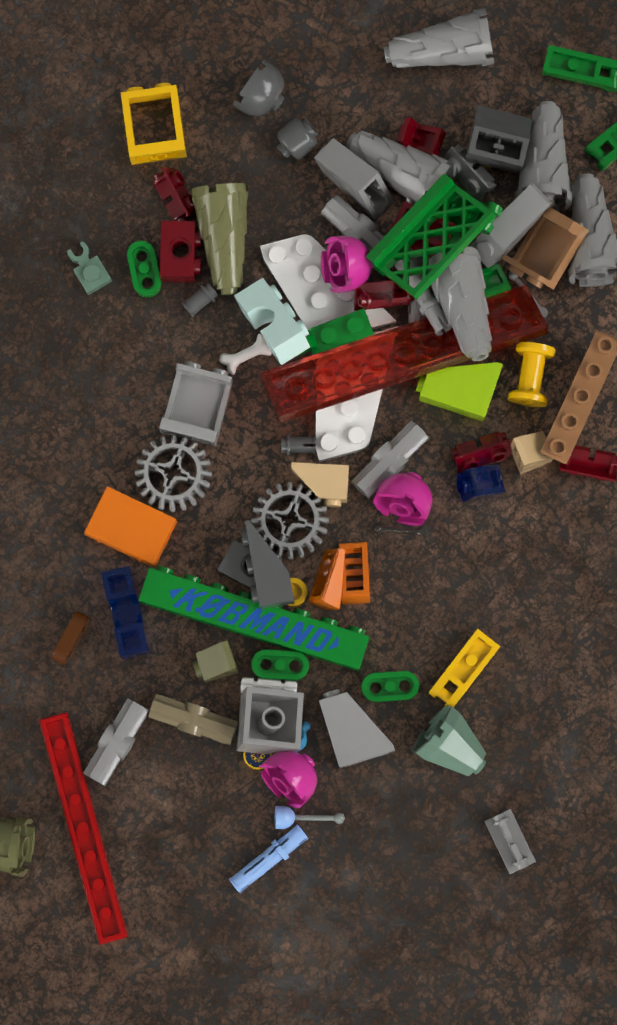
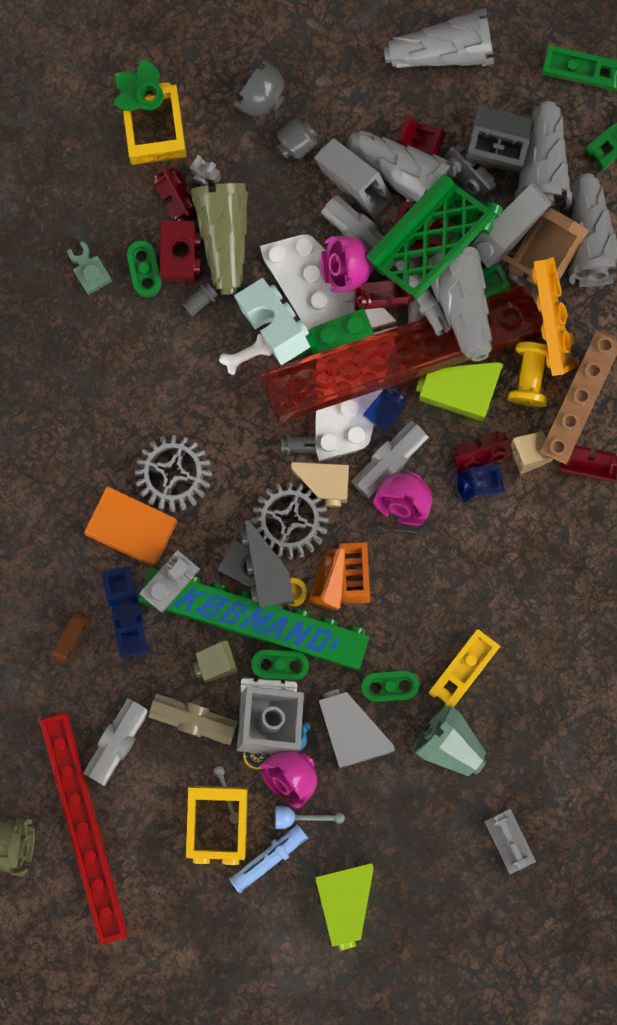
light grey panel [159,361,233,447] -> none
none -> green plate [114,59,164,112]
none -> light grey hinge [139,550,200,613]
none -> yellow window [186,785,248,865]
none -> light grey plate [190,155,221,187]
none -> light grey hinge [213,766,239,824]
none -> lime slope [315,863,374,951]
none -> clear blue bracket [363,388,407,434]
none -> light orange wing [532,257,580,376]

